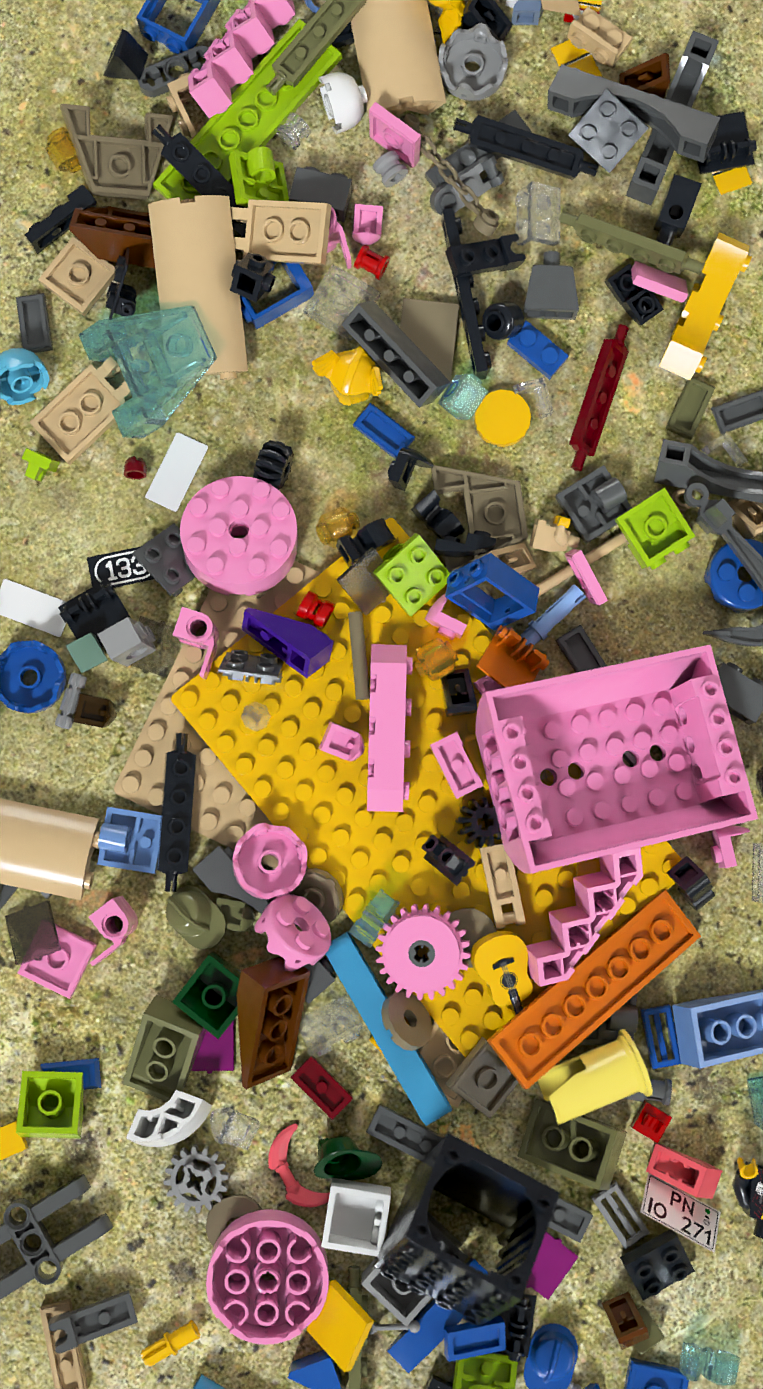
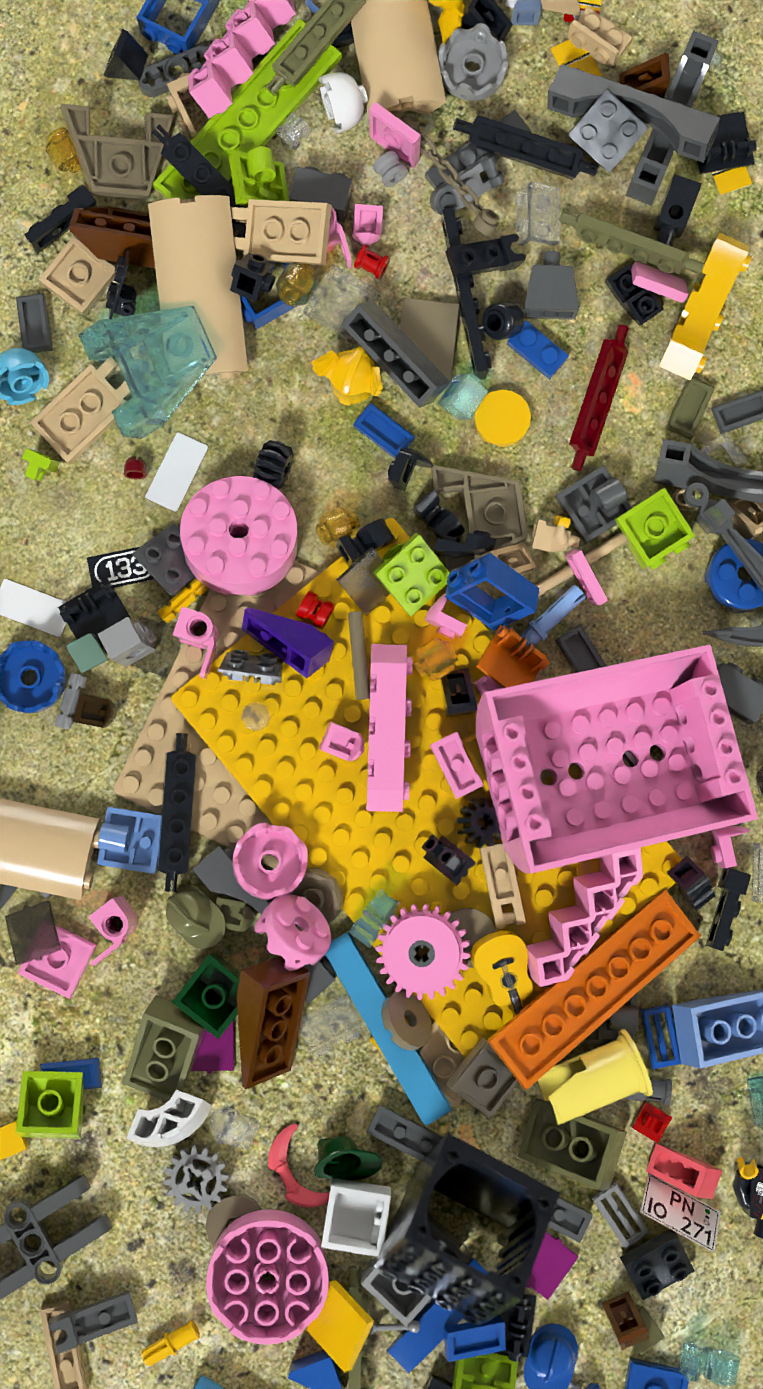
dark red plate [290,1055,353,1120] -> none
clear tile [513,377,553,419] -> none
none -> yellow axle [157,578,208,623]
none -> clear yellow head [276,262,319,307]
none -> black plate [705,868,751,951]

